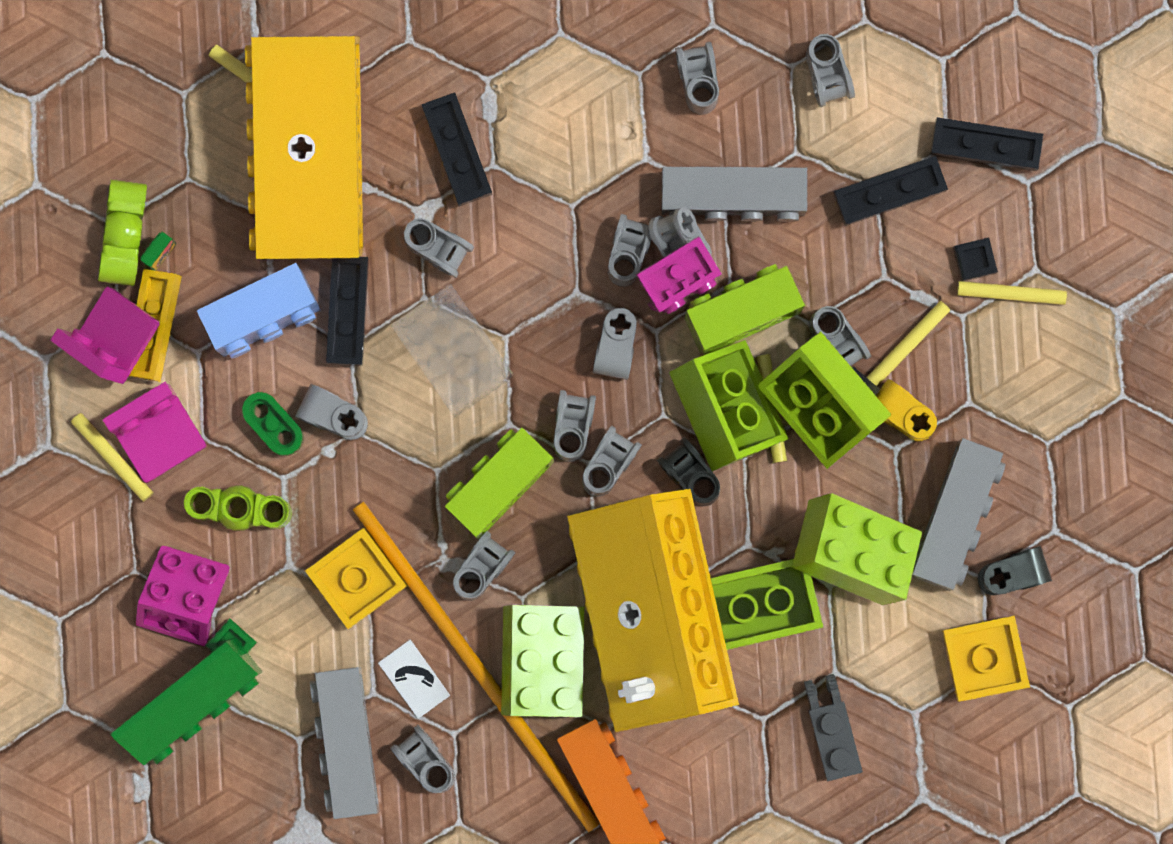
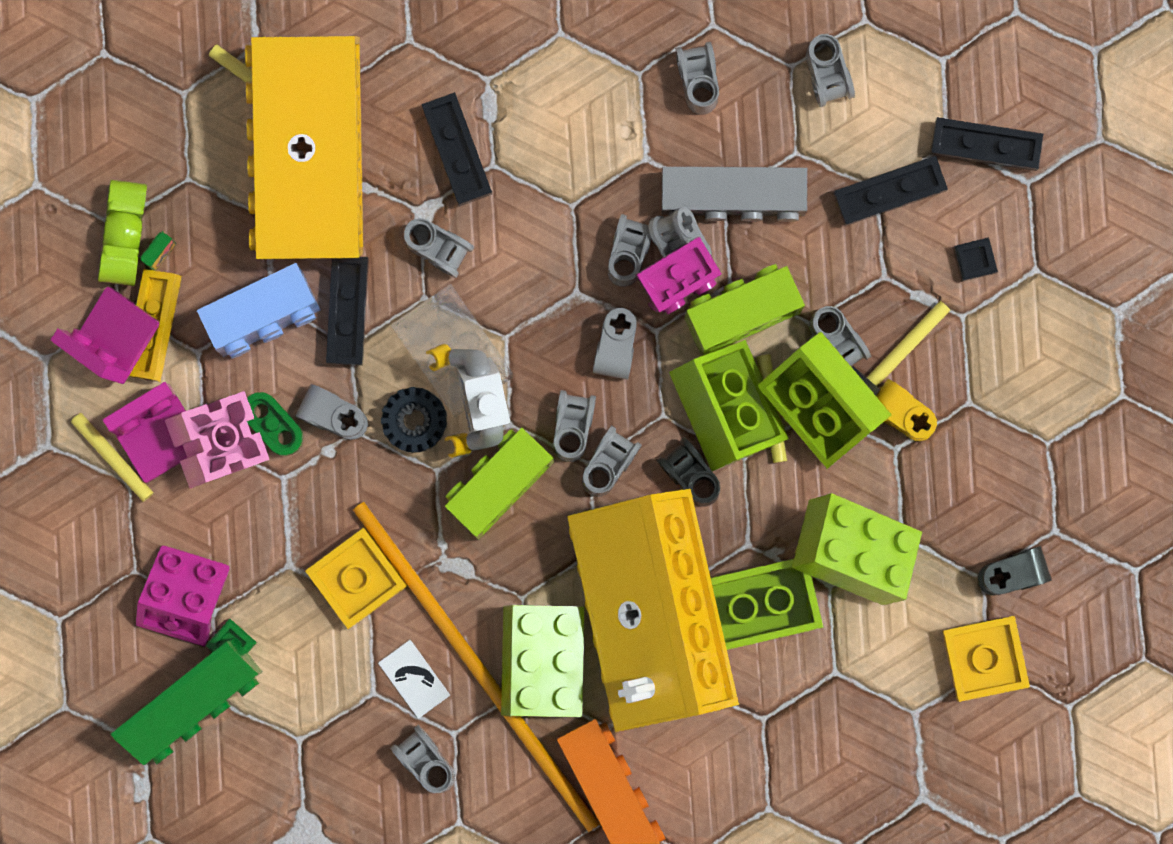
lime piece [184,485,292,531] -> none
light grey brick [310,667,380,819] -> none
light grey piece [453,531,516,601] -> none
dark grey hinge [804,674,863,782] -> none
light grey brick [912,438,1006,591] -> none
light yellow bar [957,281,1067,305] -> none
none -> bright pink brick [165,391,270,488]
none -> black bush [381,387,447,453]
none -> torso [426,344,510,458]

